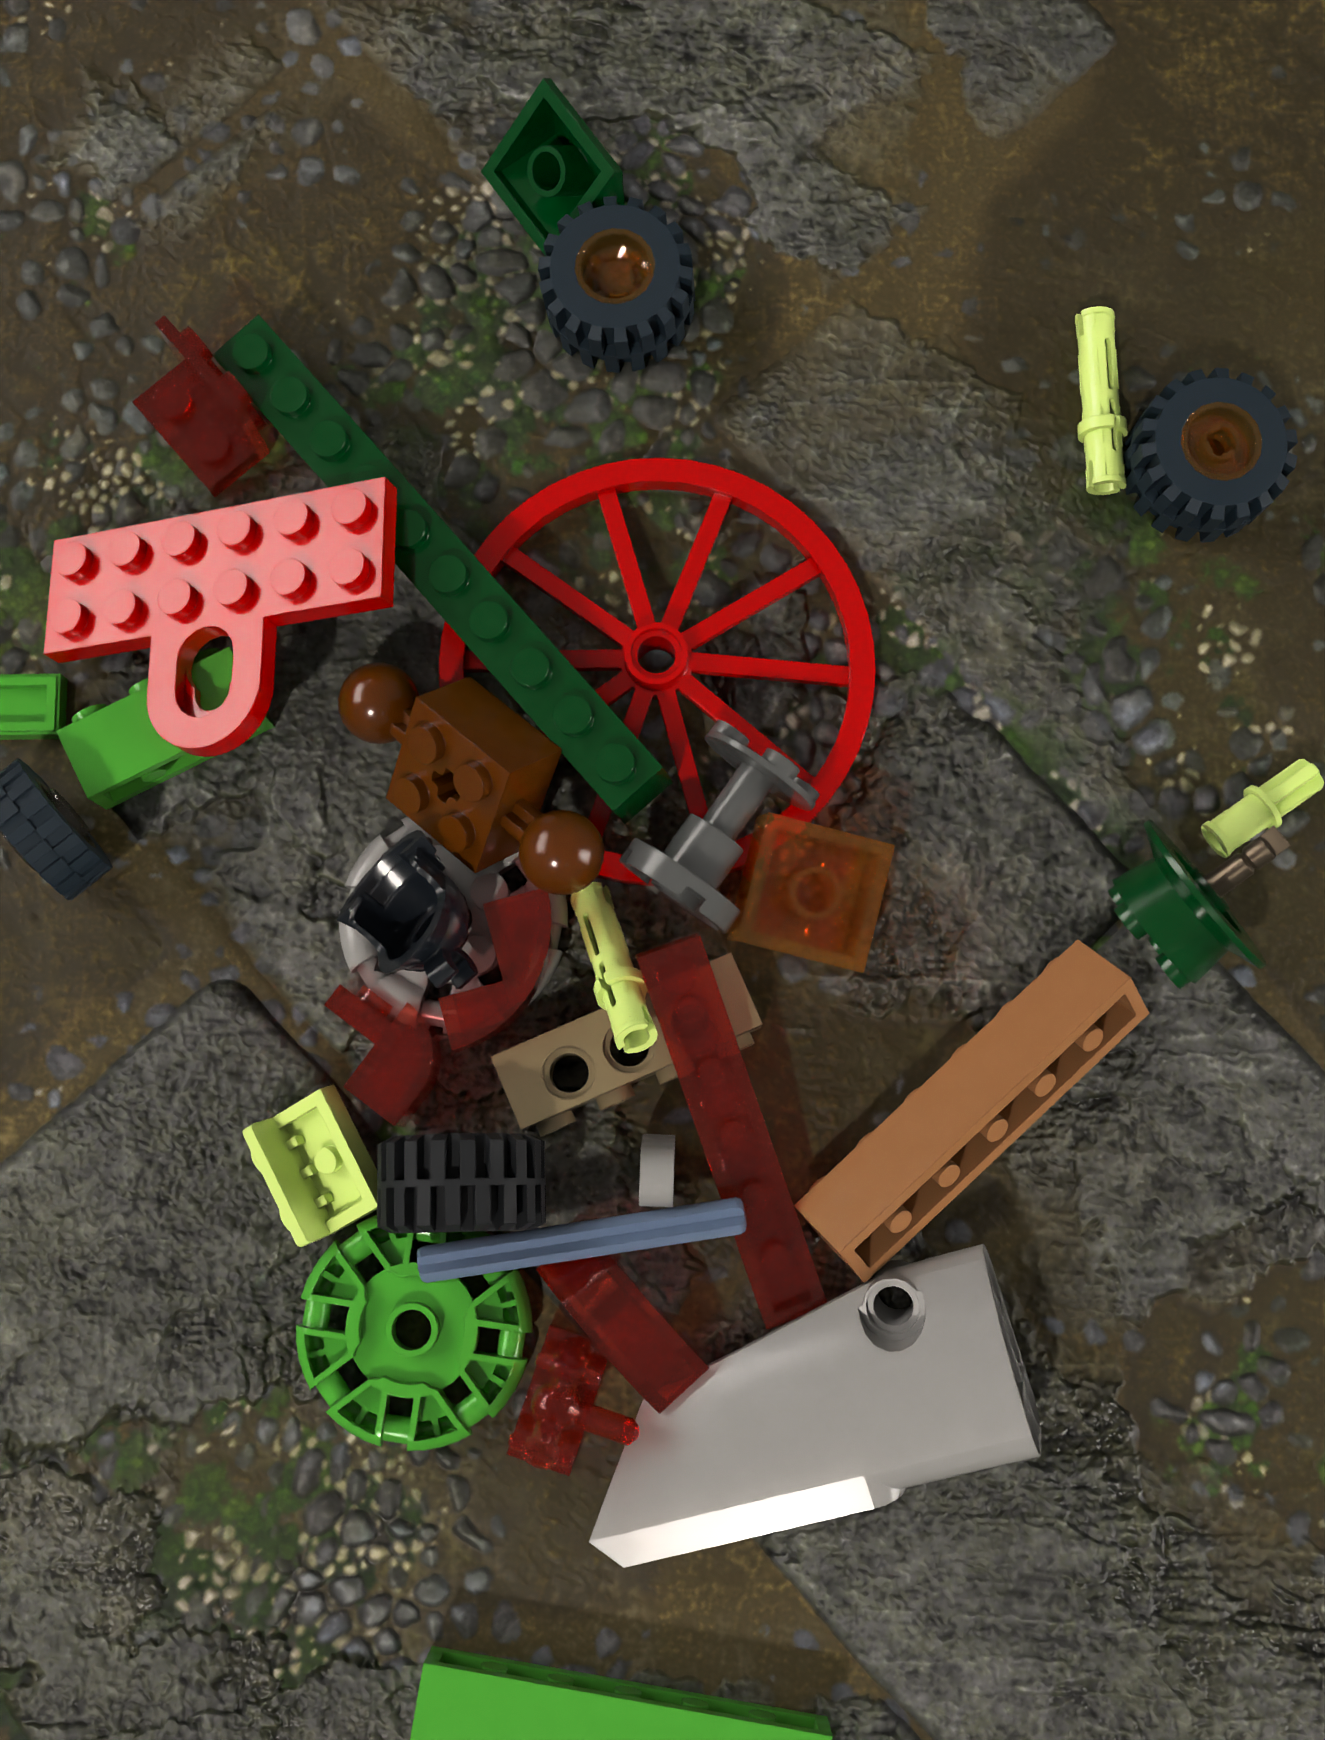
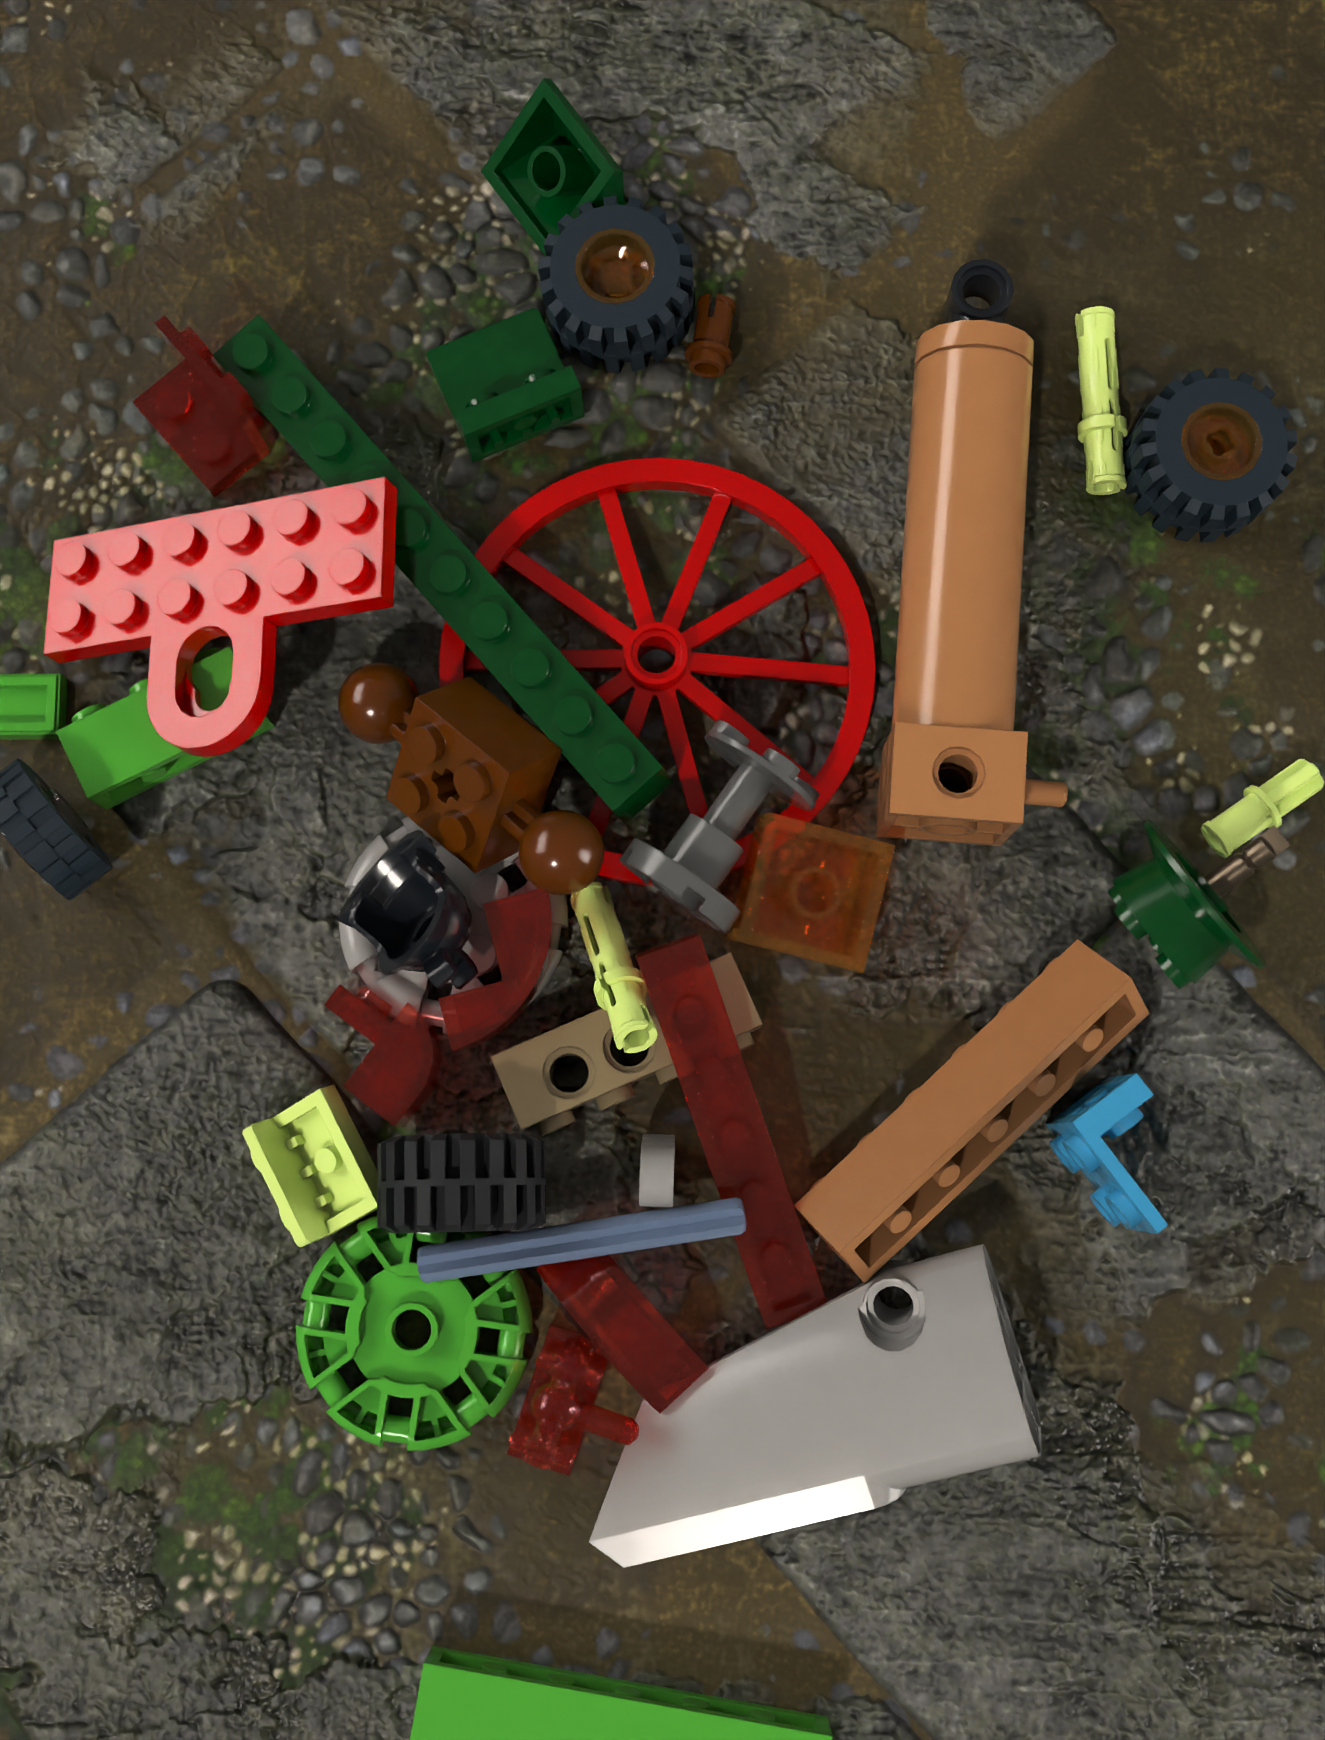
none -> dark green bracket [427,308,585,463]
none -> reddish brown pin [685,293,736,378]
none -> medium nougat piece [876,259,1068,846]
none -> dark azure bracket [1046,1073,1168,1234]

